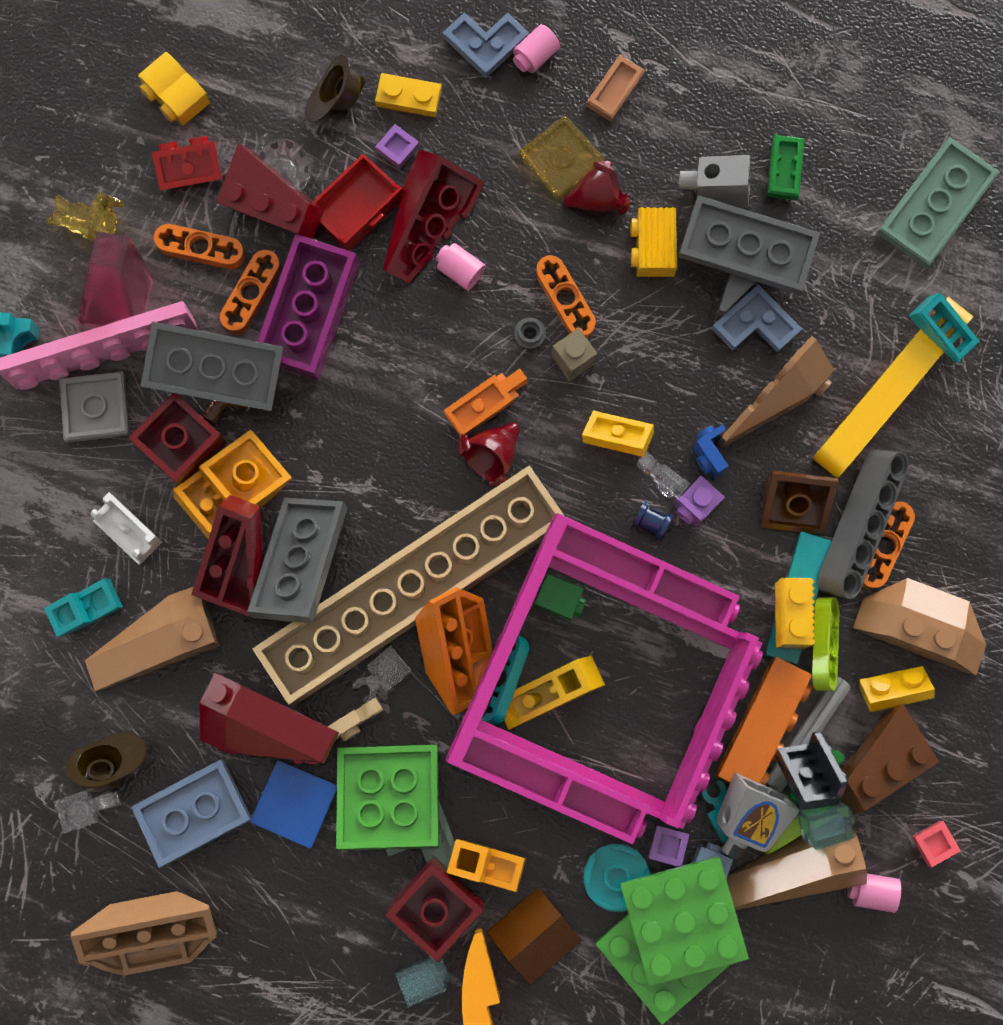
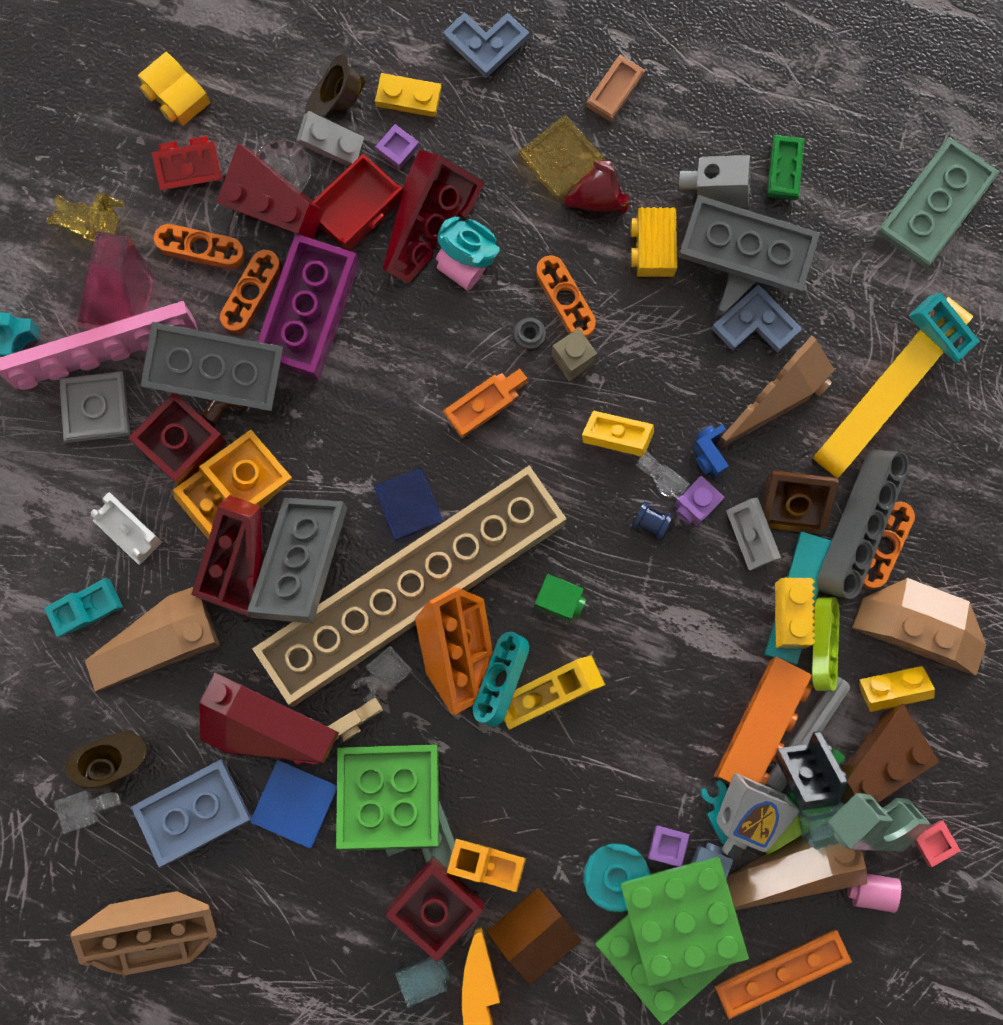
dark pink door [445,513,763,844] -> none
dark red hat [458,422,520,487] -> none
bright pink brick [513,24,560,73] -> none
none -> light grey plate [296,111,364,167]
none -> clear blue piece [374,467,443,540]
none -> teal tile [438,217,499,268]
none -> orange tile [713,929,852,1019]
none -> light grey plate [726,498,781,570]
none -> sand green arch [828,793,931,852]

